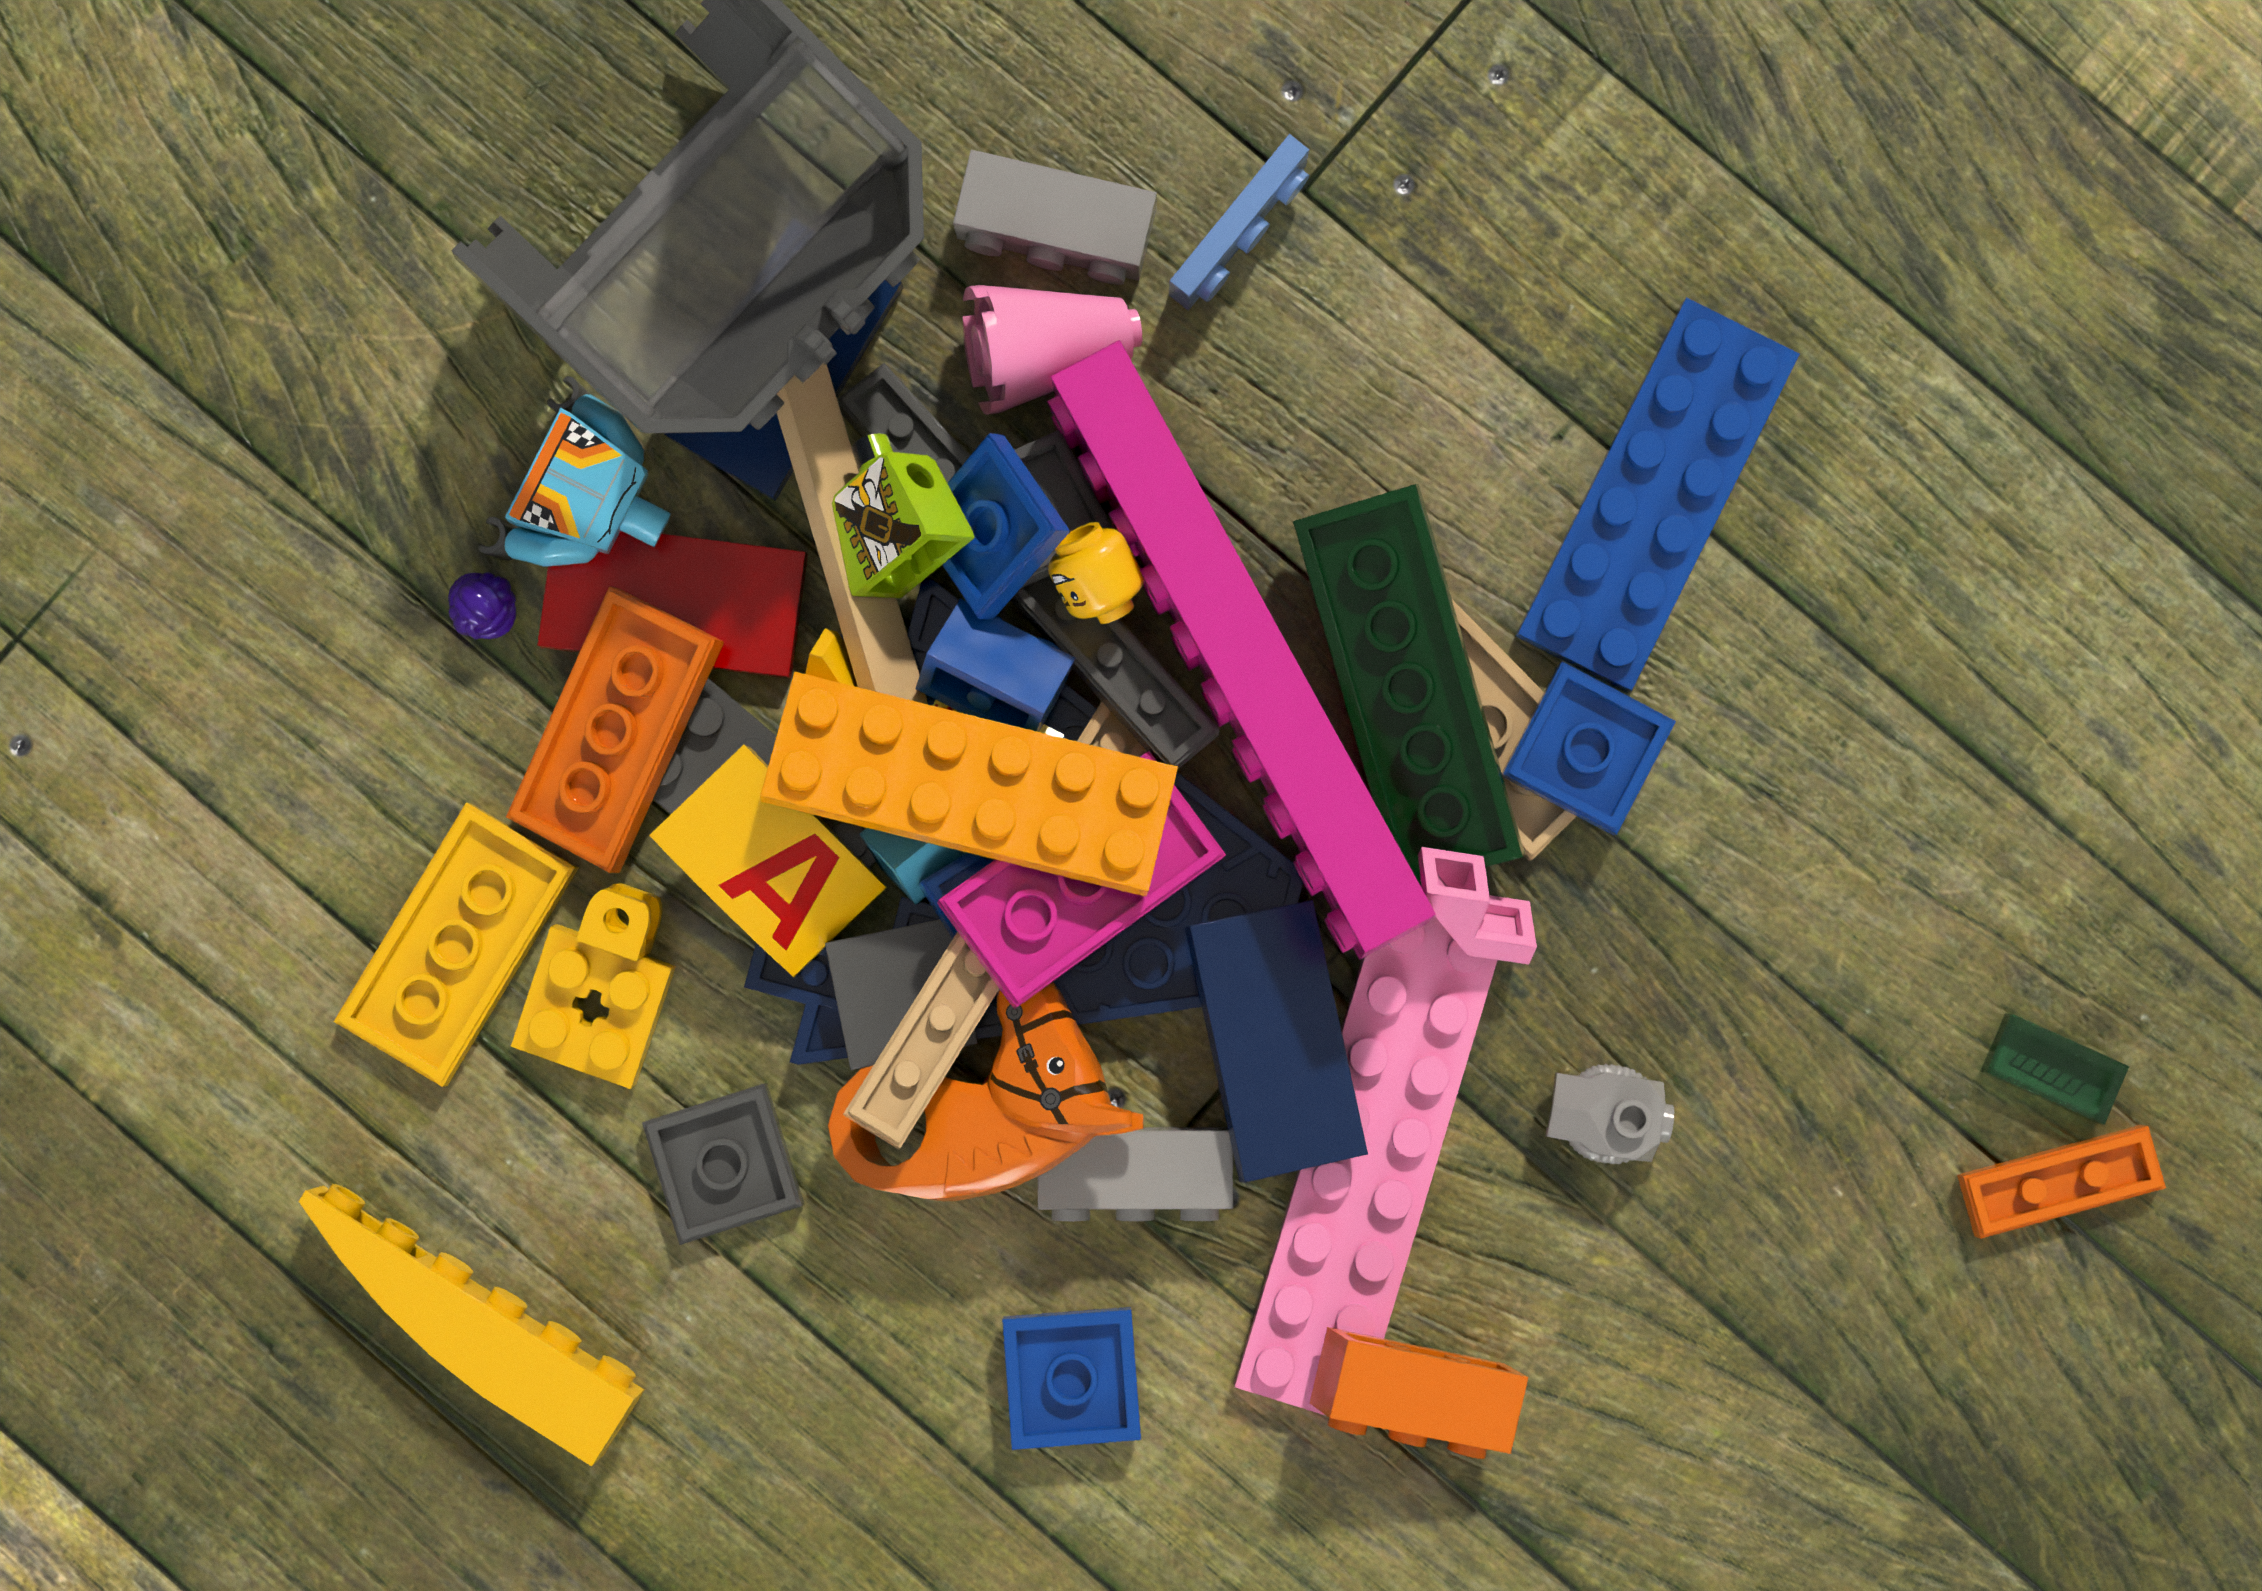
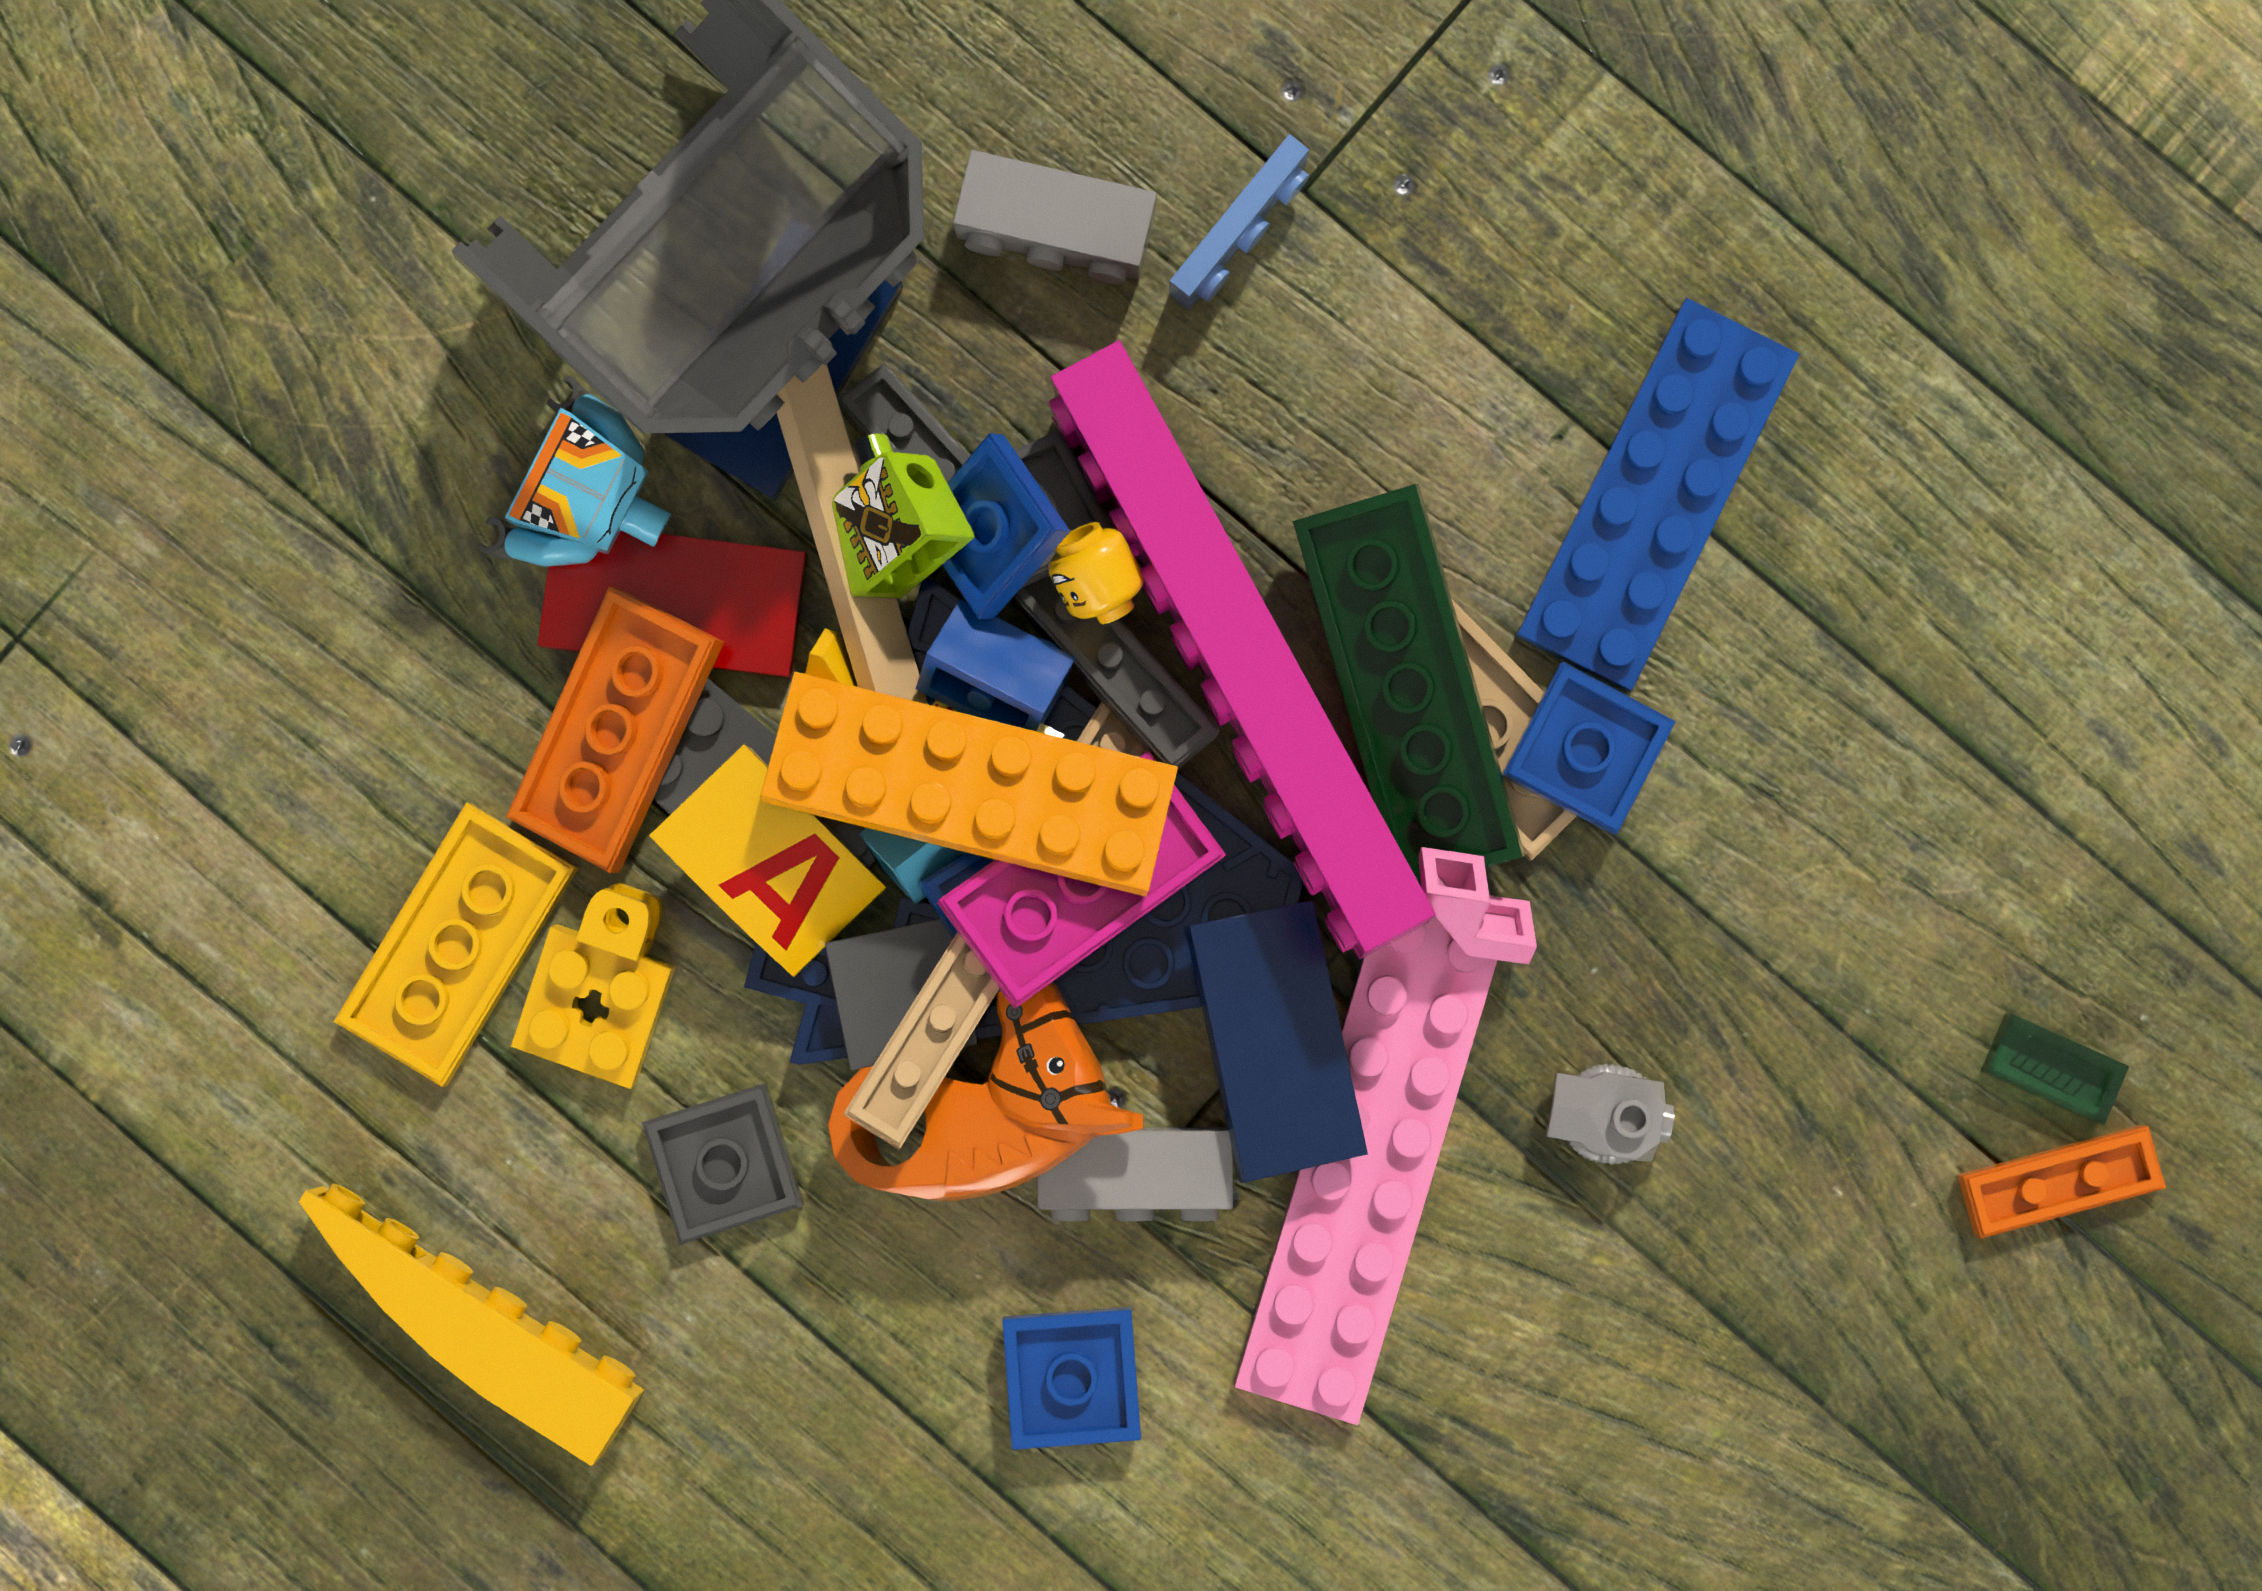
dark purple piece [448,572,516,640] -> none
bright pink cone [963,285,1142,415] -> none
orange brick [1309,1327,1529,1459] -> none

